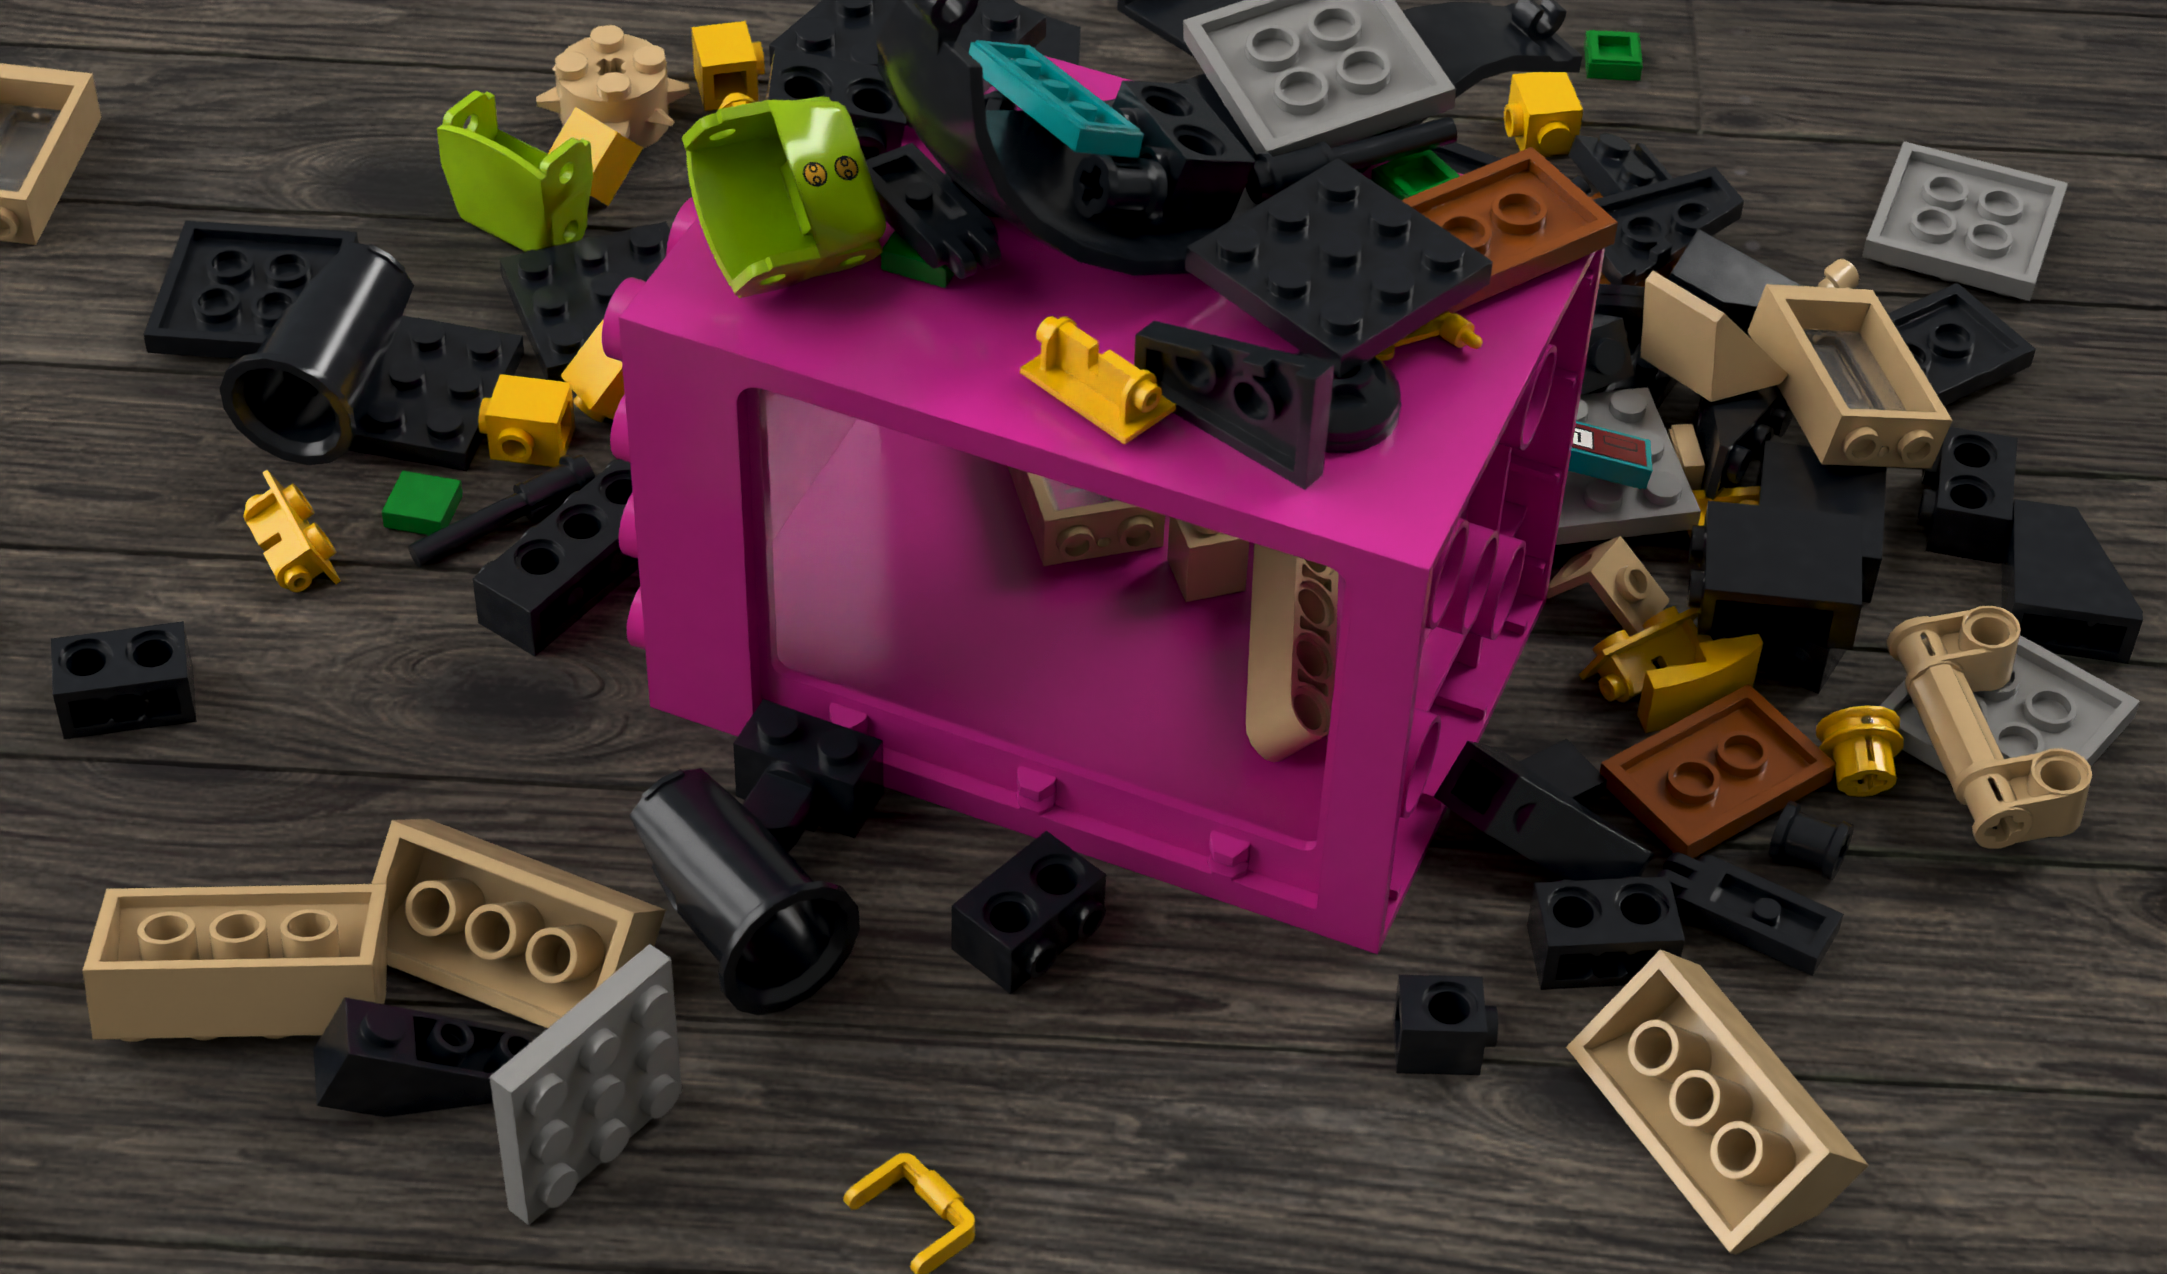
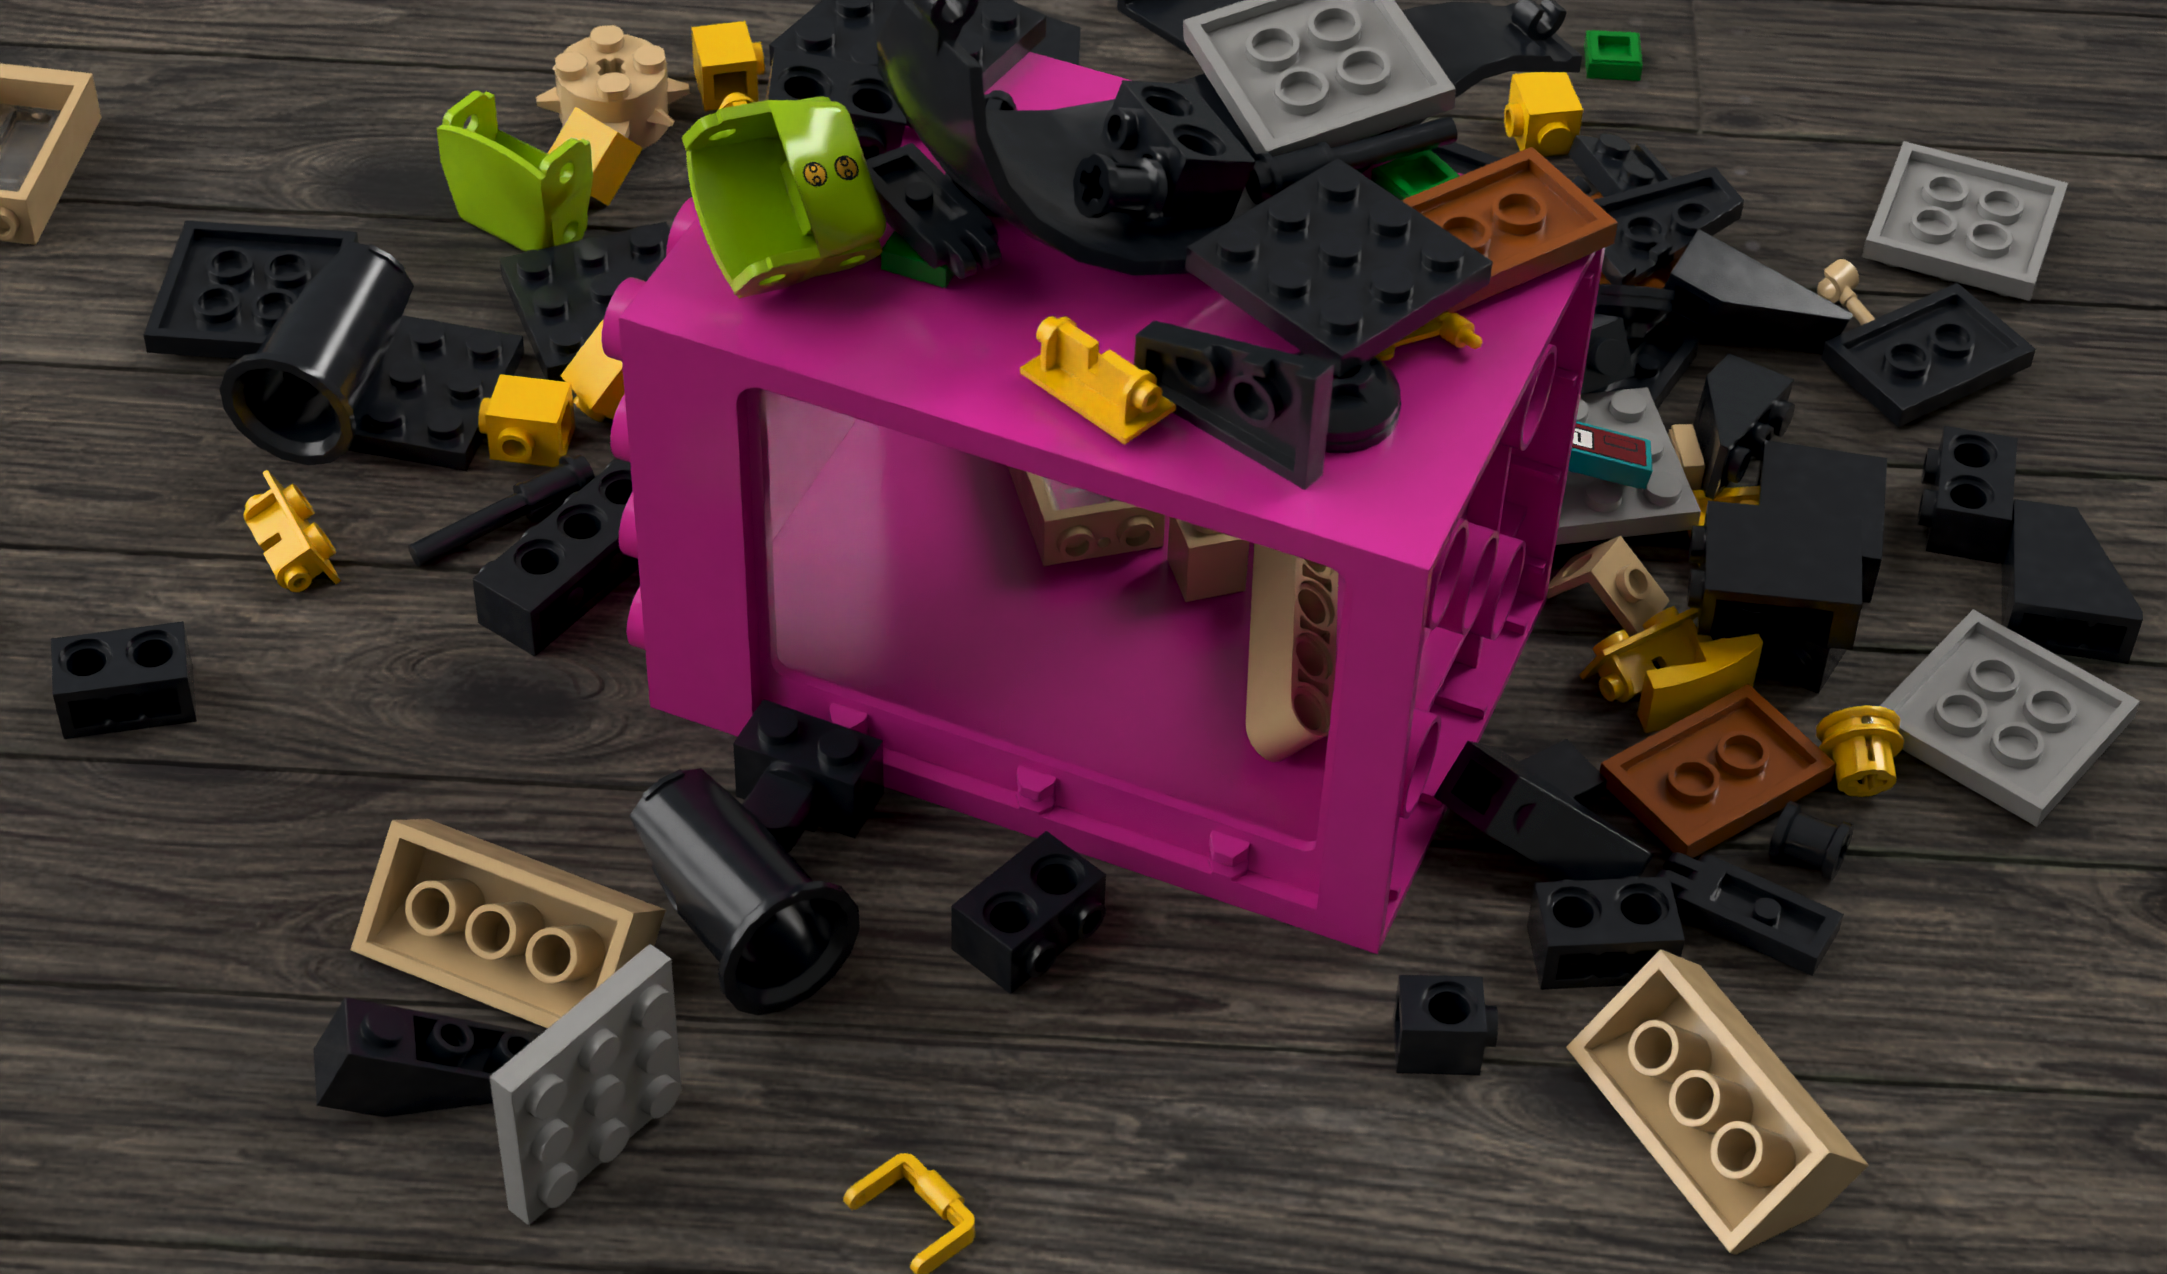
tan slope [83,884,388,1042] -> none
green tile [382,470,463,535] -> none
teal tile [969,40,1144,158] -> none
tan slope [1641,271,1789,402] -> none
tan piece [1747,284,1953,469] -> none
tan piece [1887,606,2092,849] -> none

